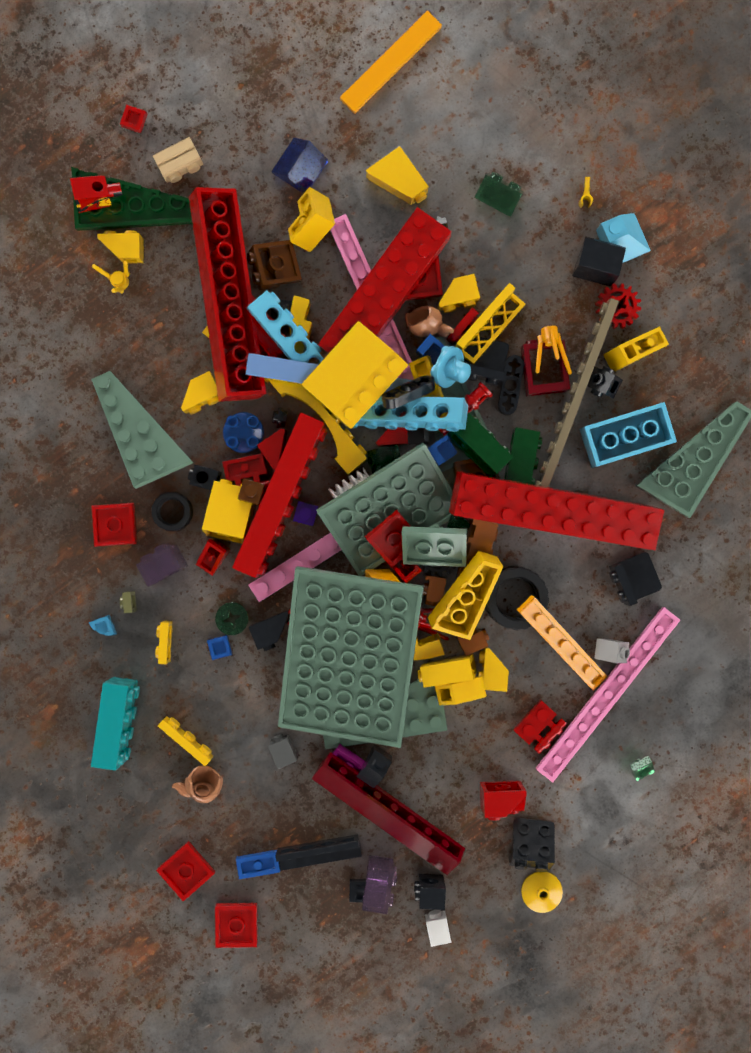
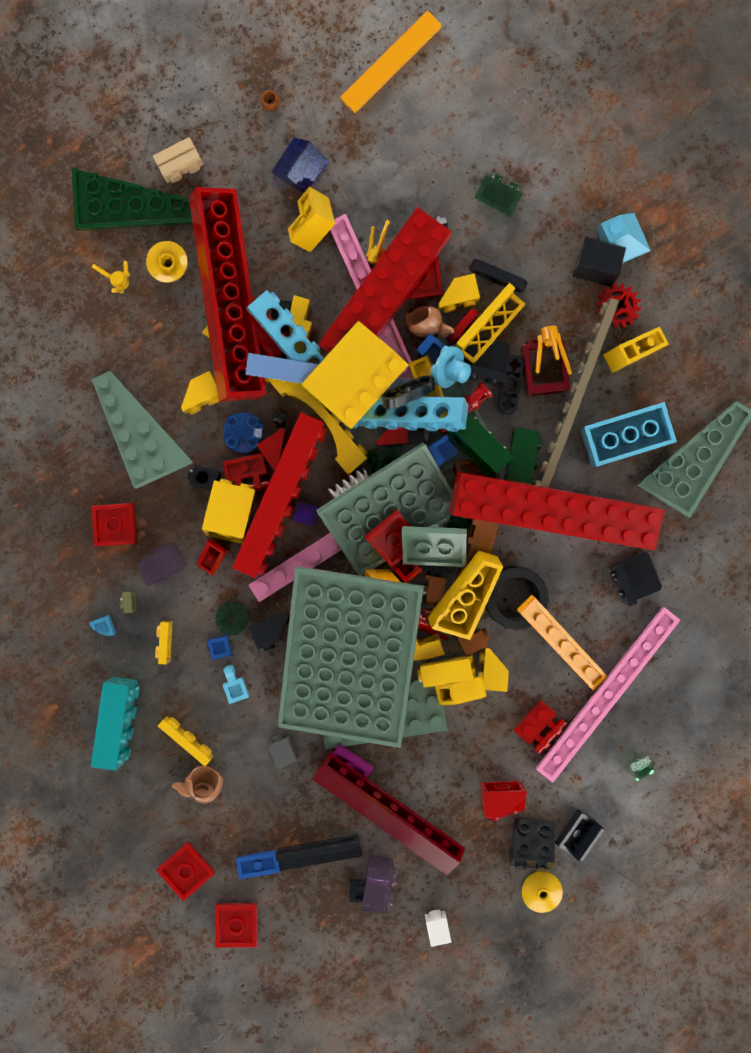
red torso [70,175,122,213] -> none
yellow slope [97,230,144,264] -> none
red plate [120,104,148,133] -> none
black tyre [151,492,193,531] -> none
reddish brown plate [238,478,265,506] -> none
reddish brown plate [247,240,302,290] -> none
black slope [356,744,392,788] -> none
yellow slope [366,146,429,205] -> none
black brick [414,874,446,910] -> none
yellow hand [579,177,593,208] -> none
black brick [587,366,623,399] -> none
light grey brick [594,638,630,663] -> none
none -> yellow dish [146,241,188,283]
none -> medium azure plate [223,664,250,704]
none -> dark orange plate [260,90,280,111]
none -> yellow plant [366,220,390,266]
none -> black beam [469,259,528,293]
none -> black bracket [555,809,605,862]

